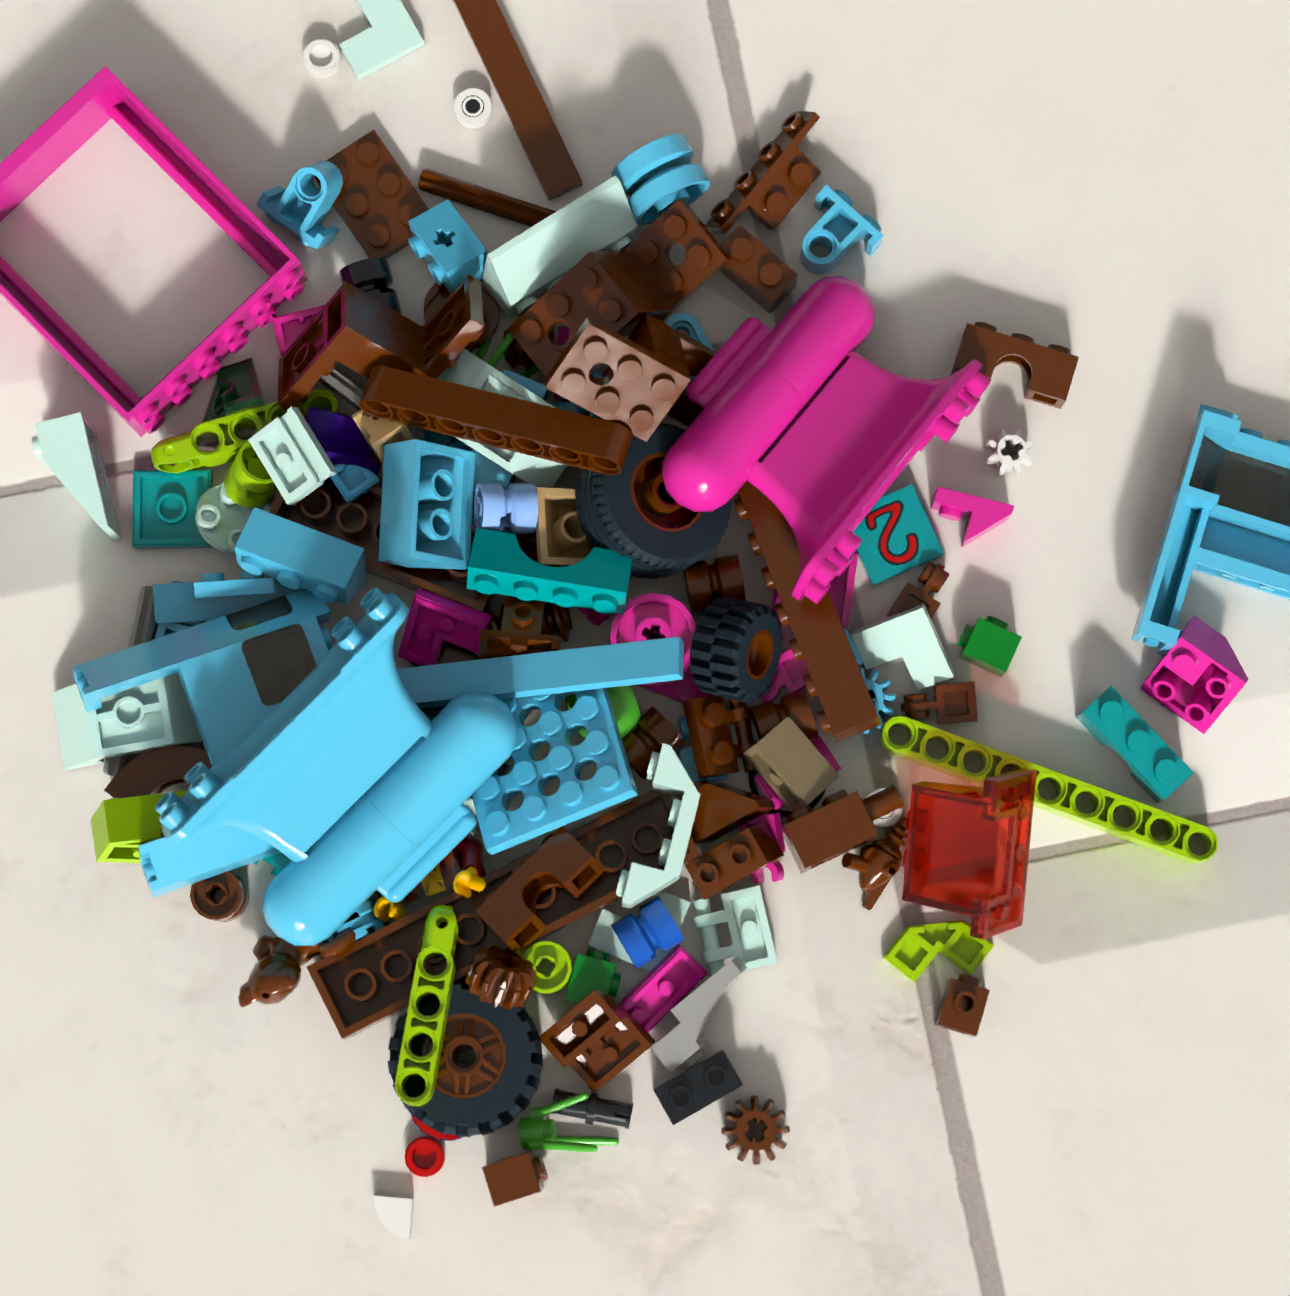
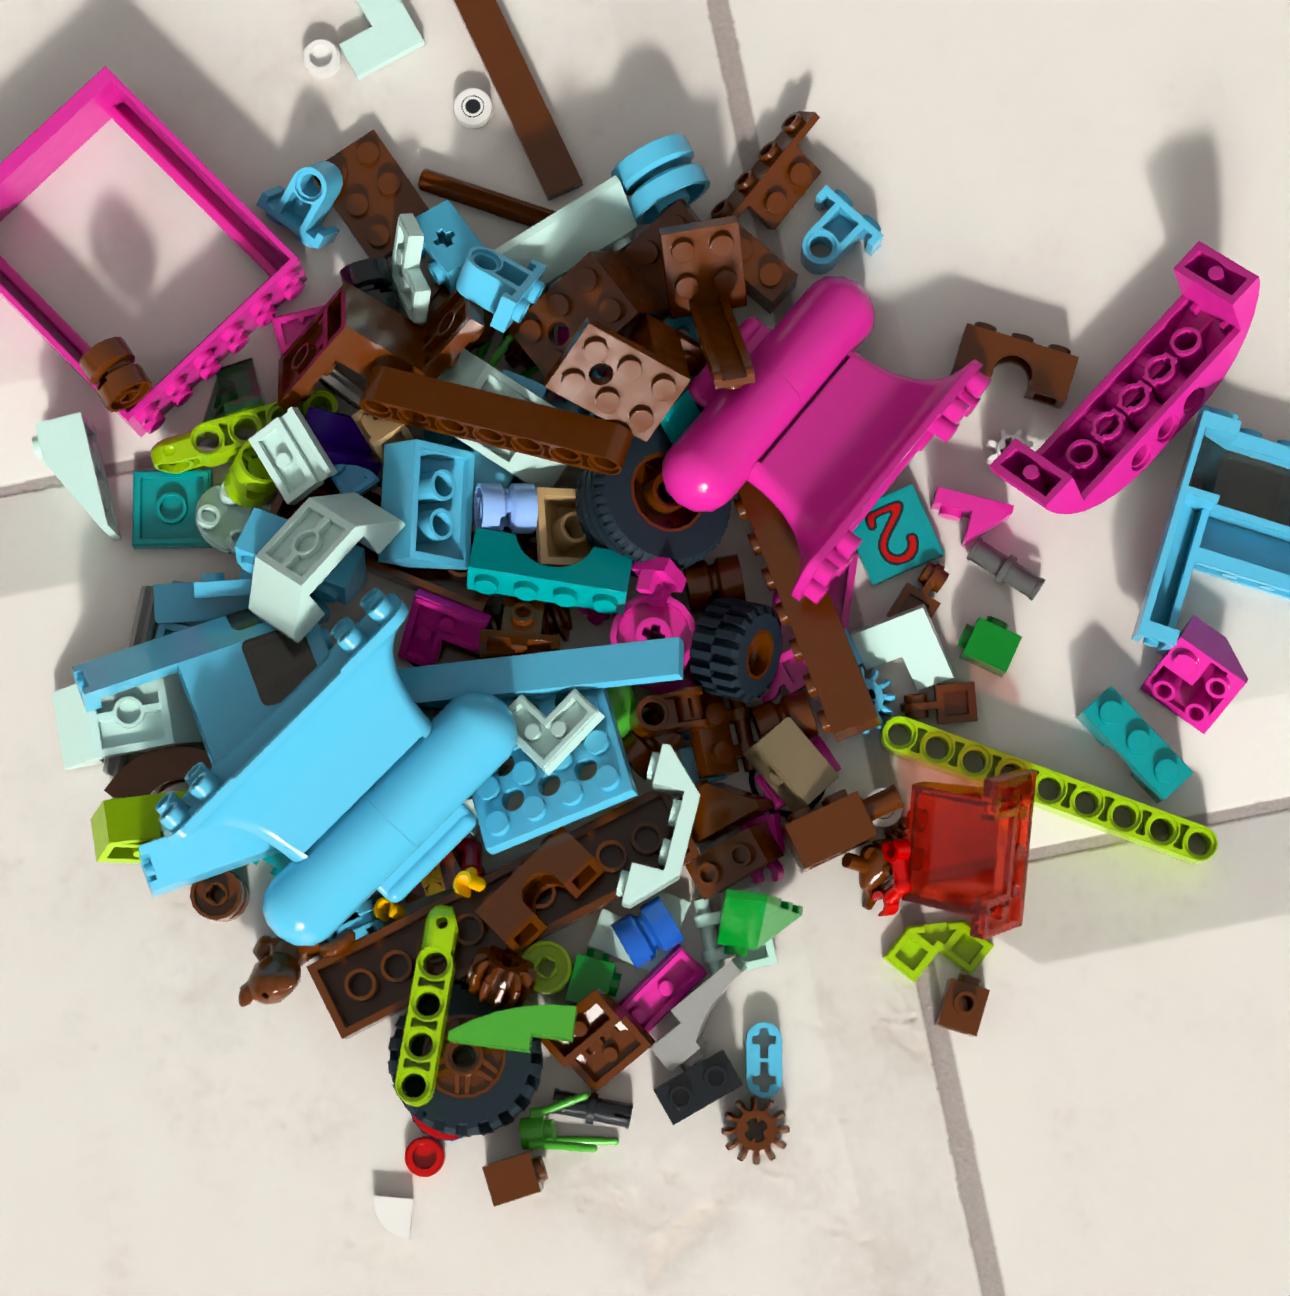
none -> reddish brown wheel [79,337,152,412]
none -> light aqua slope [248,492,405,643]
none -> light aqua tile [390,213,431,323]
none -> bright green slope [448,1004,577,1053]
none -> medium azure pin [456,246,546,333]
none -> light aqua tile [508,688,605,775]
none -> reddish brown piece [629,686,710,738]
none -> dark pink tile [631,557,687,607]
none -> reddish brown bracket [658,215,755,390]
none -> teal tile [660,389,701,445]
none -> wedge [716,889,803,957]
none -> medium azure beam [746,1022,782,1098]
none -> red arm [871,838,912,917]
none -> dark grey pin [966,538,1046,601]
none -> dark pink slope [989,241,1260,514]

